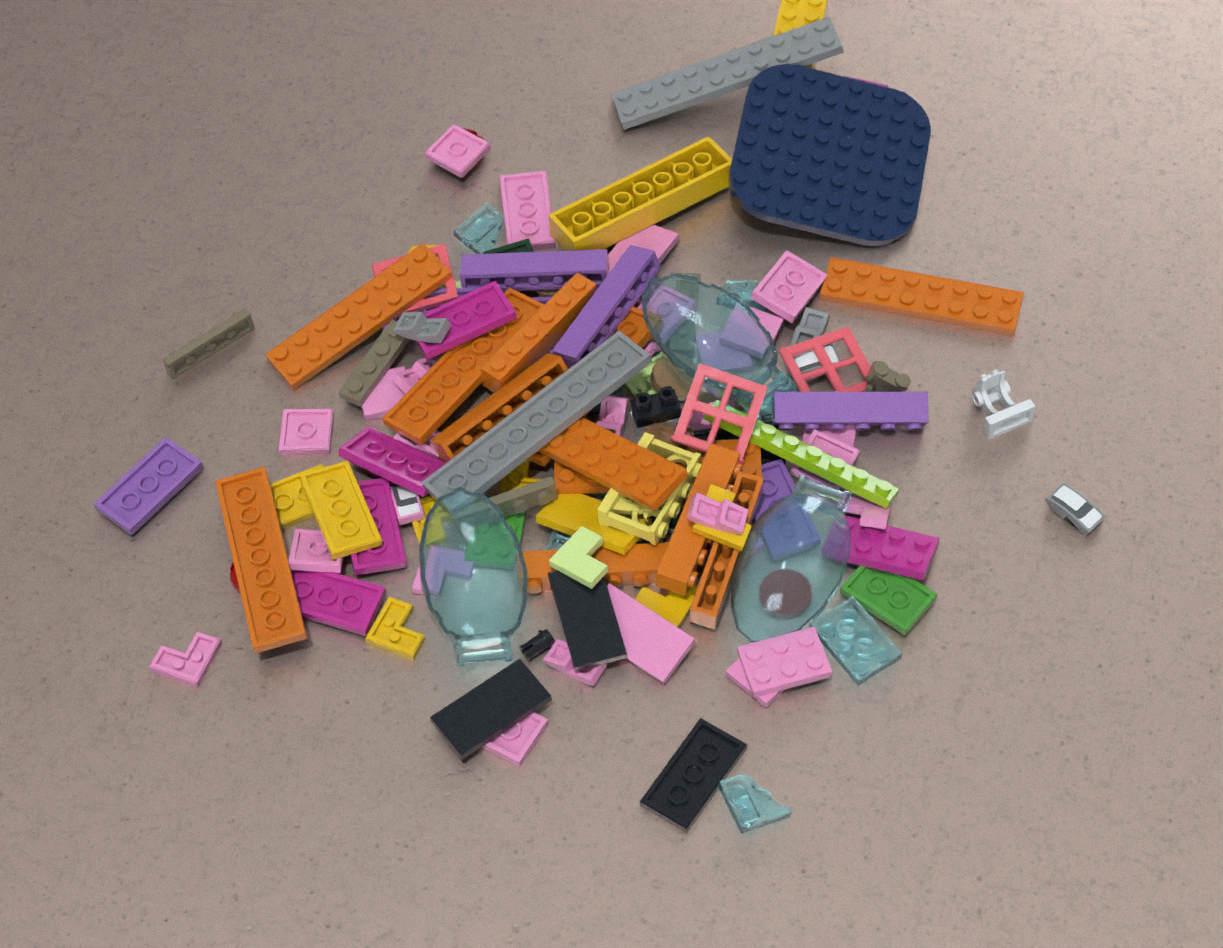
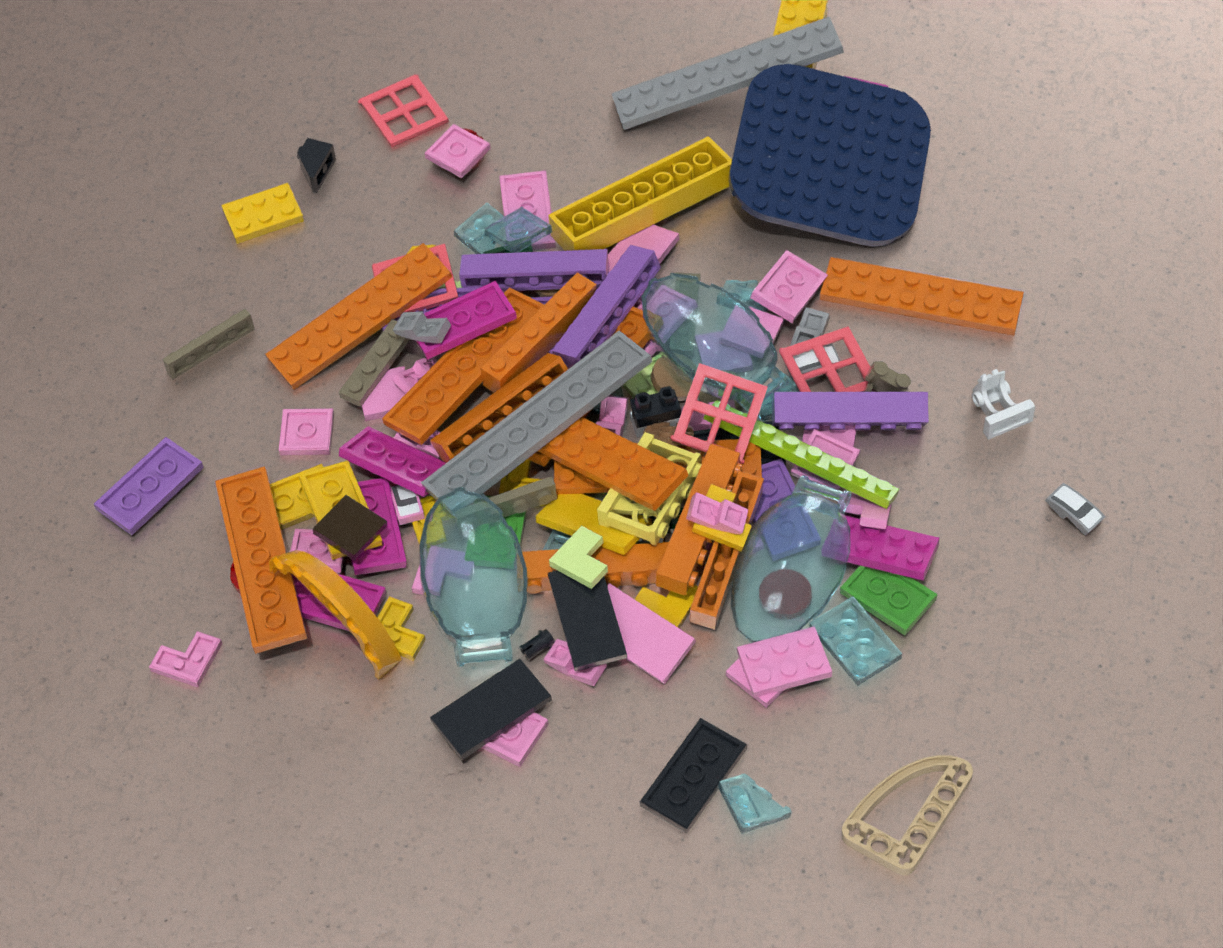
none -> yellow plate [221,183,304,244]
none -> light orange windscreen [269,550,402,680]
none -> black slope [297,138,336,193]
none -> dark brown tile [313,495,387,560]
none -> coral window [358,74,449,148]
none -> clear light blue tile [484,207,552,253]
none -> tan beam [841,755,973,875]

